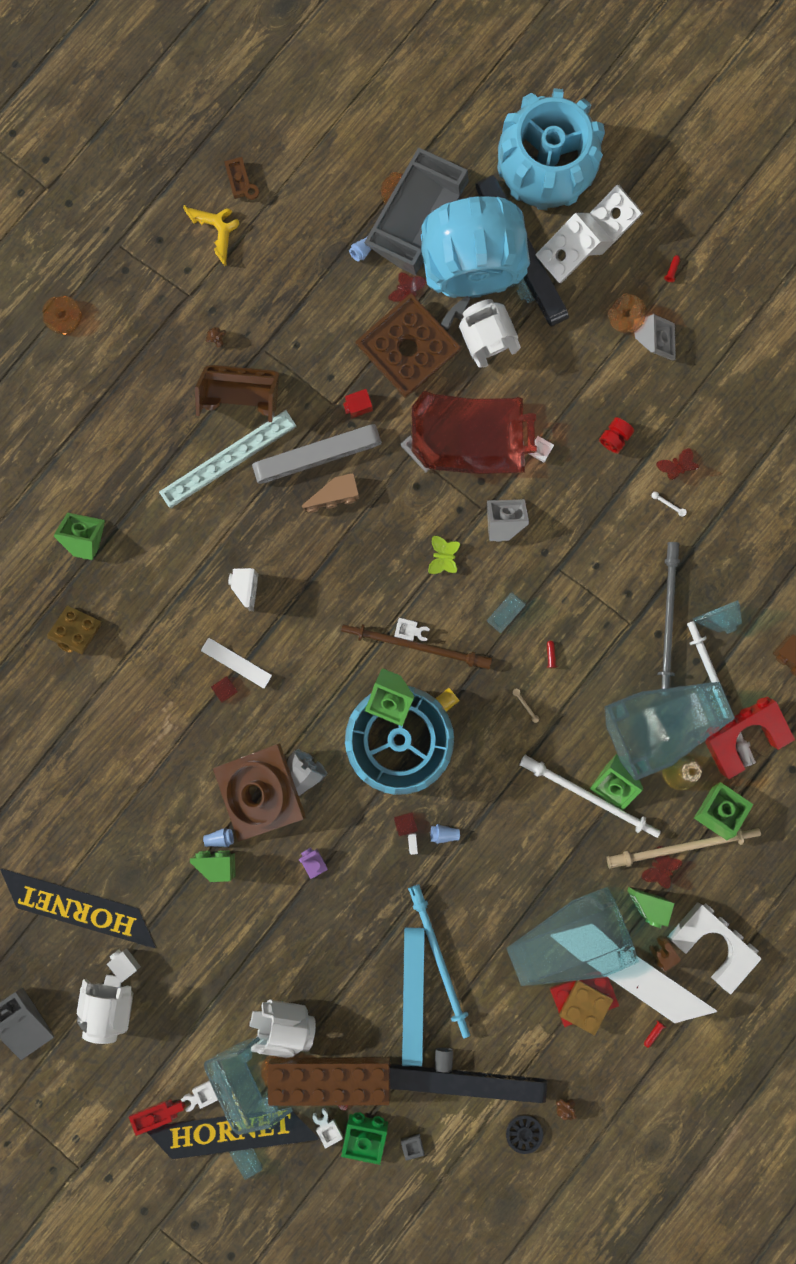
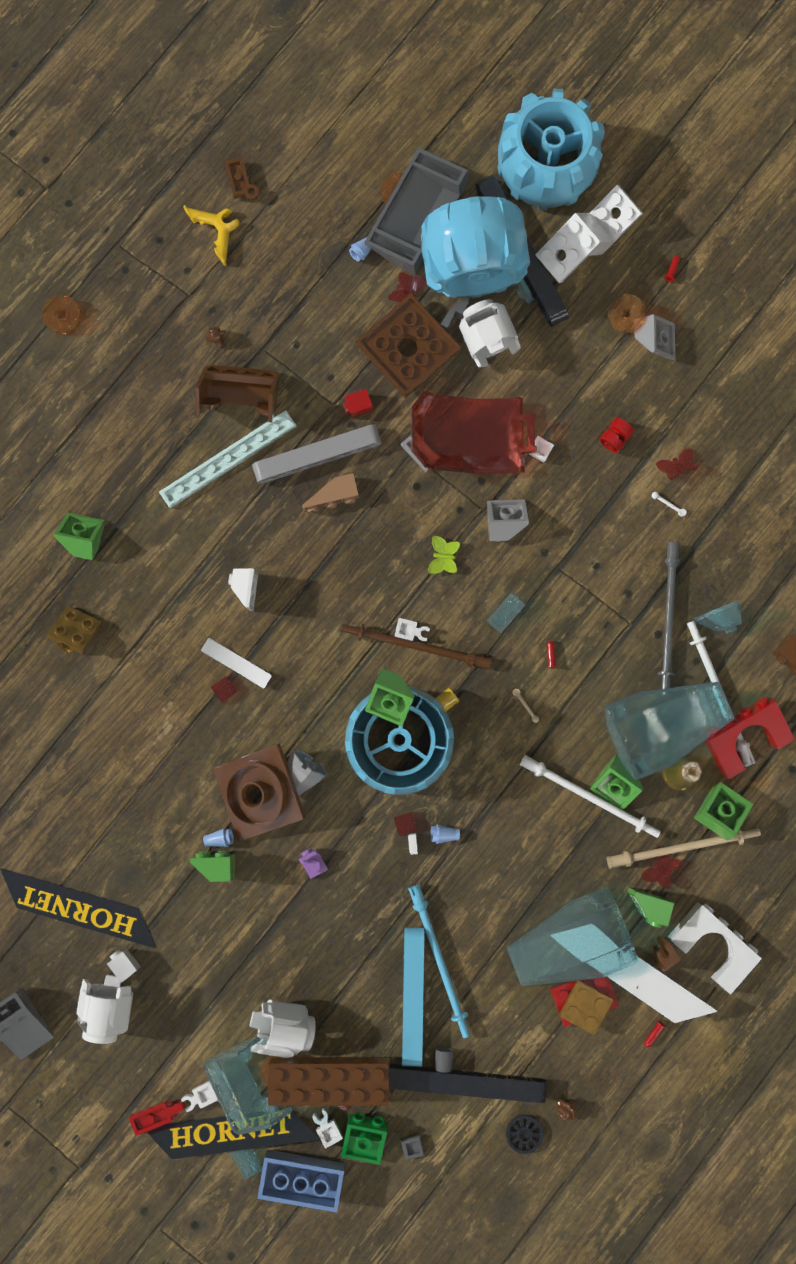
none -> medium blue brick [257,1150,345,1212]

